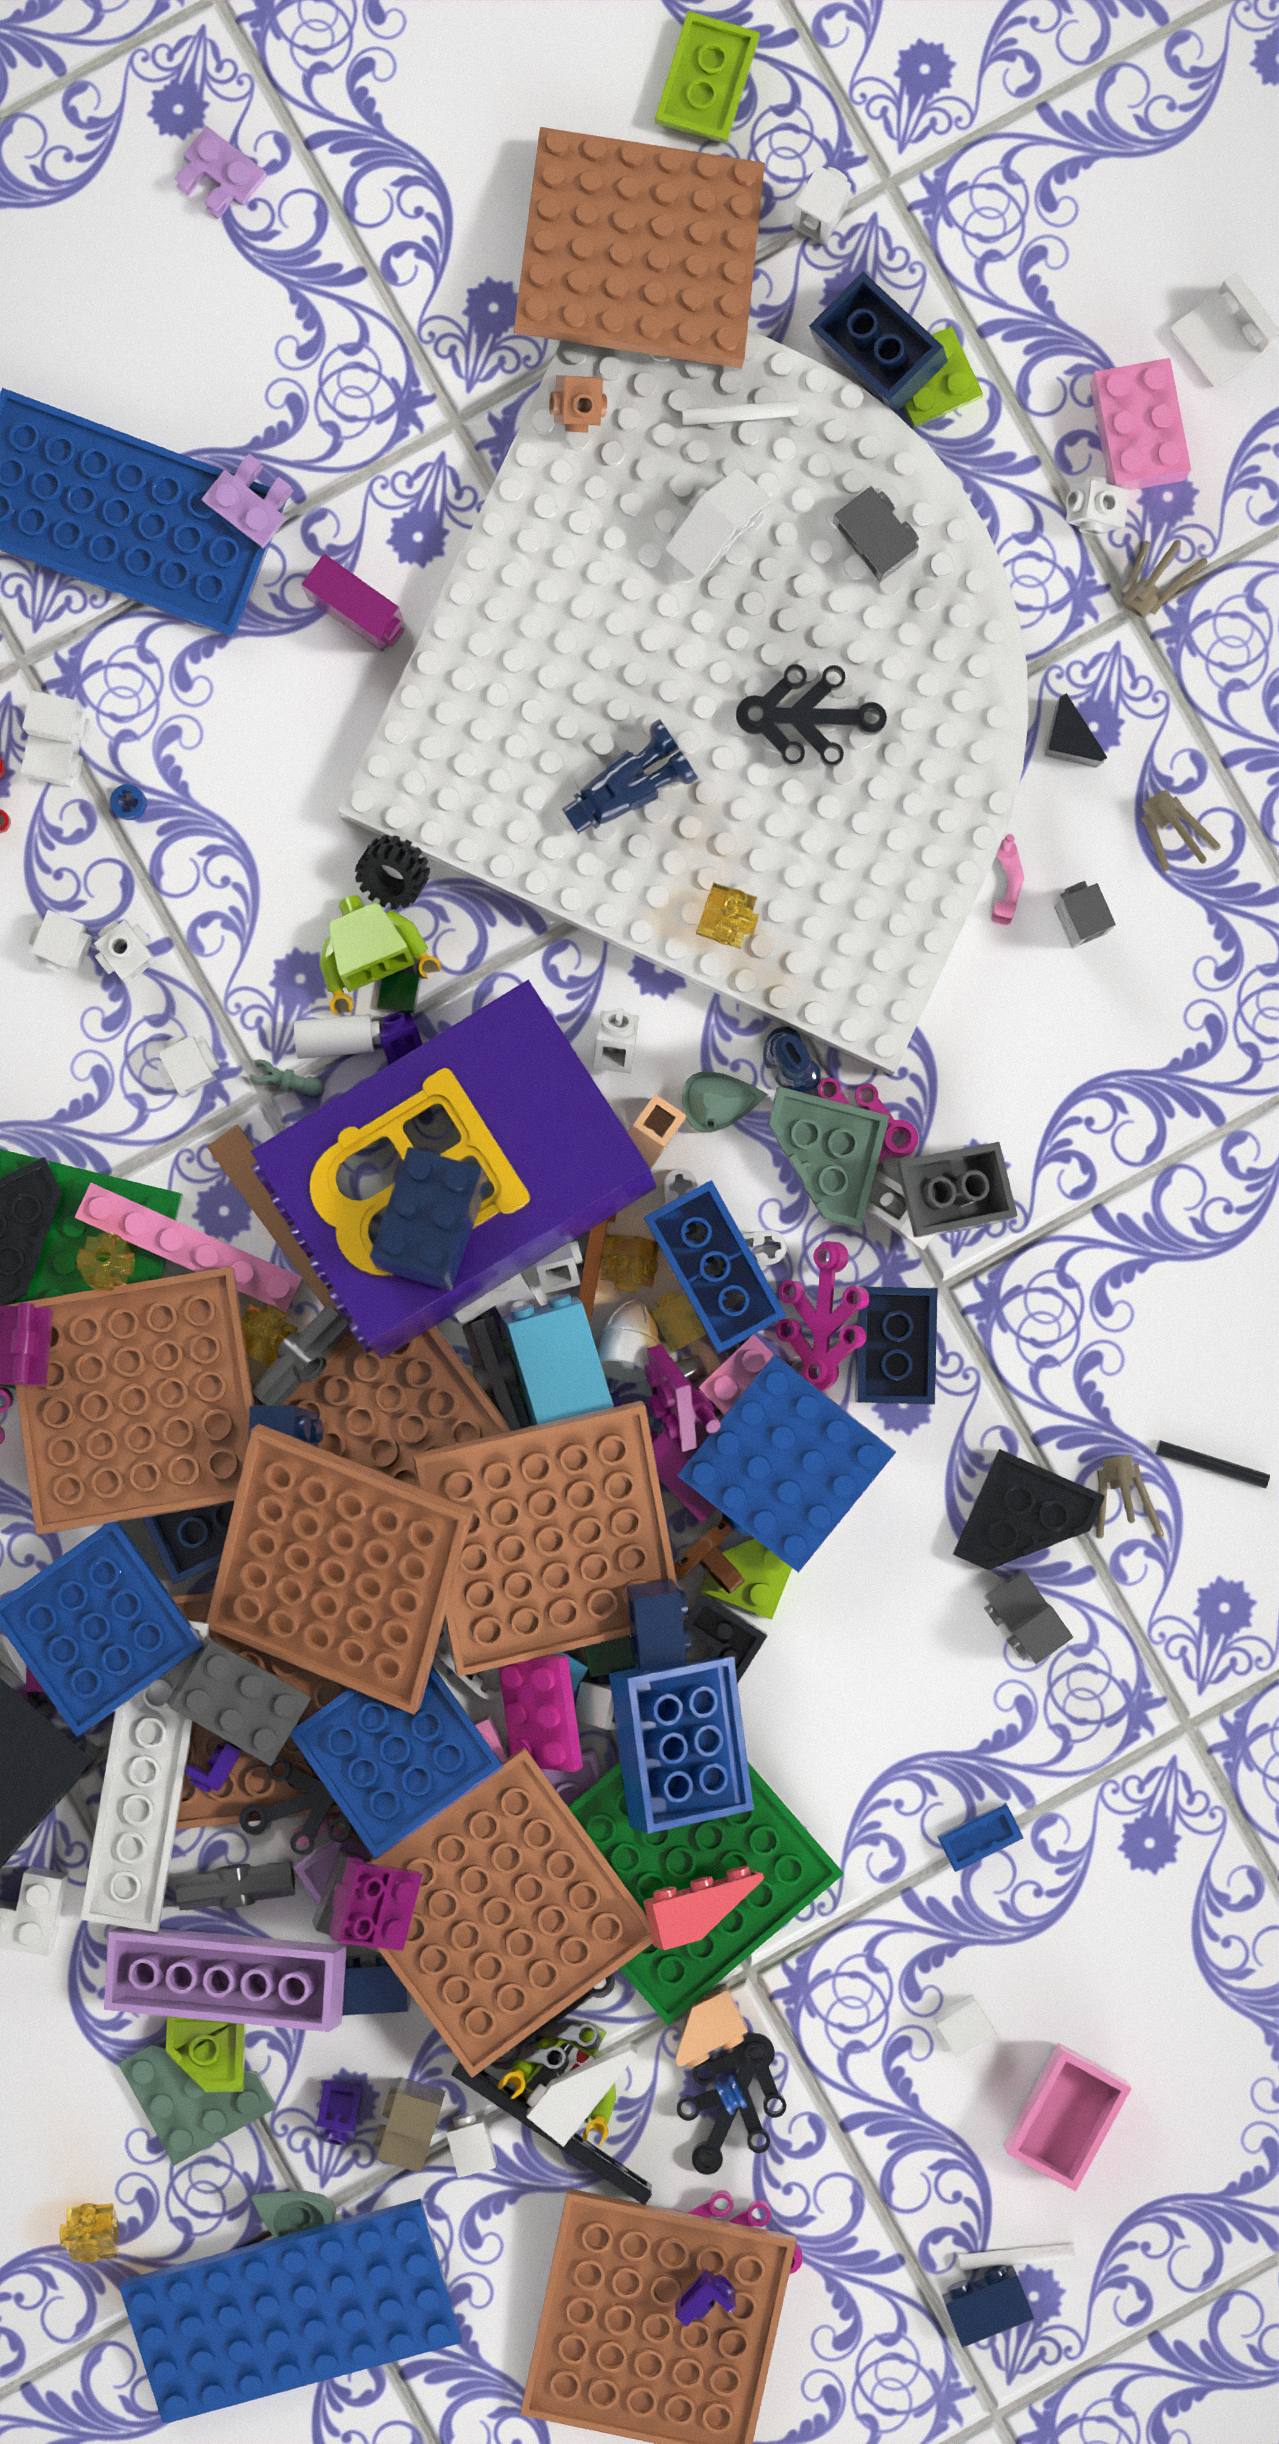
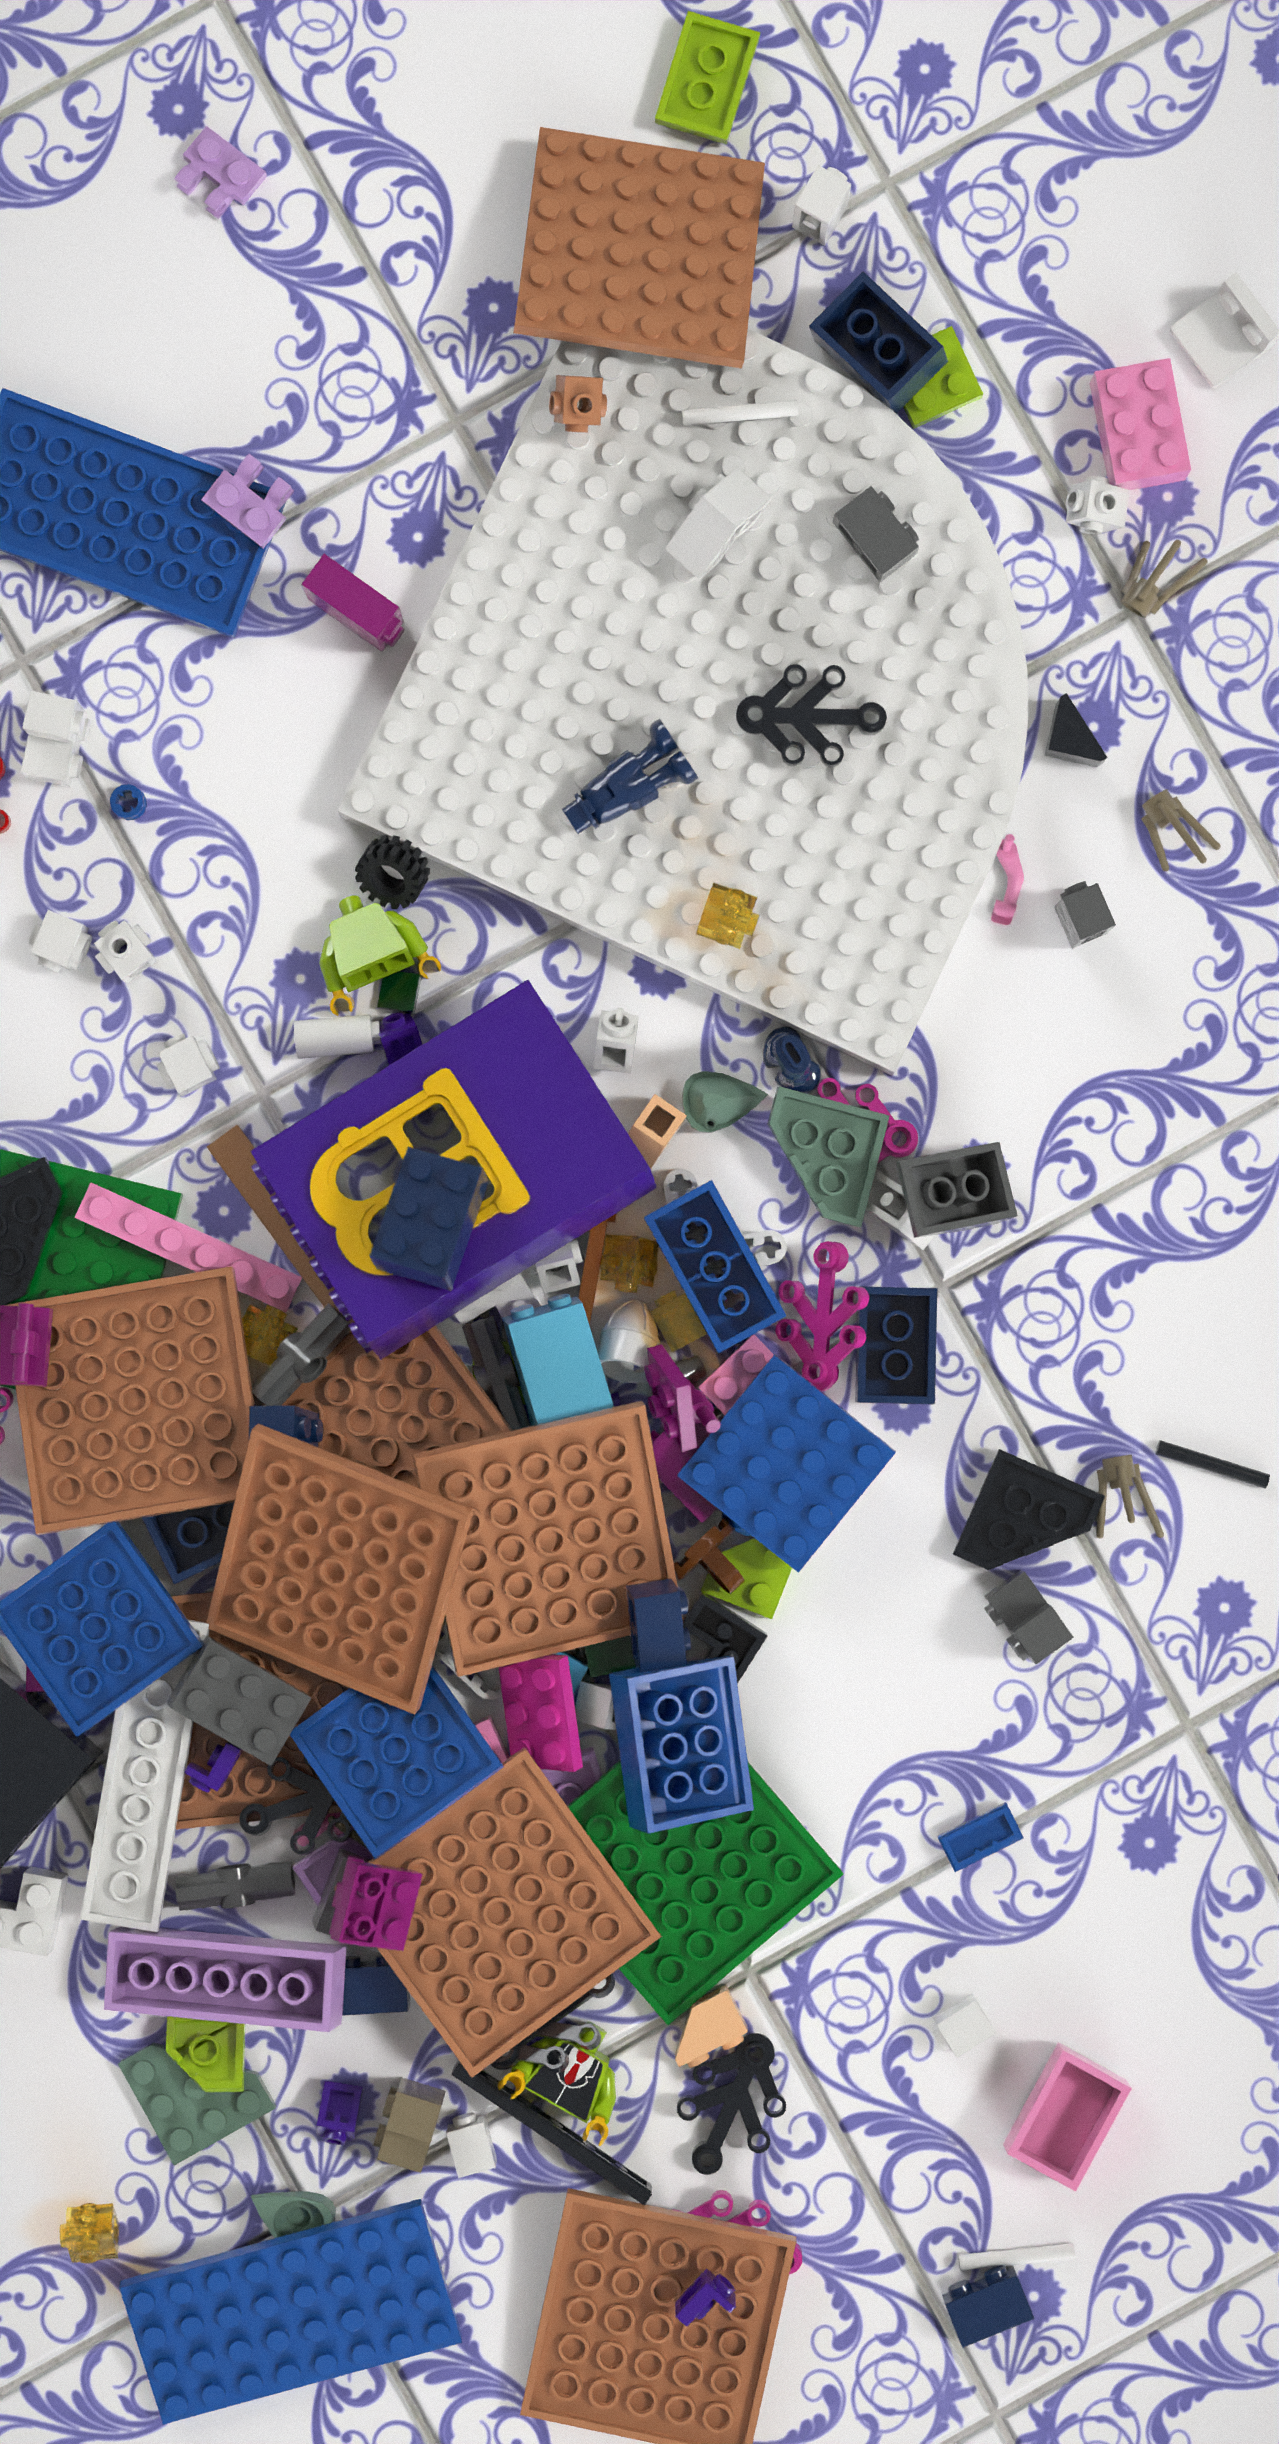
clear yellow brick [77,1233,135,1291] -> none
sand green piece [249,1059,324,1098] -> none
white slope [526,2043,637,2147] -> none
coral slope [643,1866,764,1950] -> none
blue bush [715,2075,748,2116] -> none

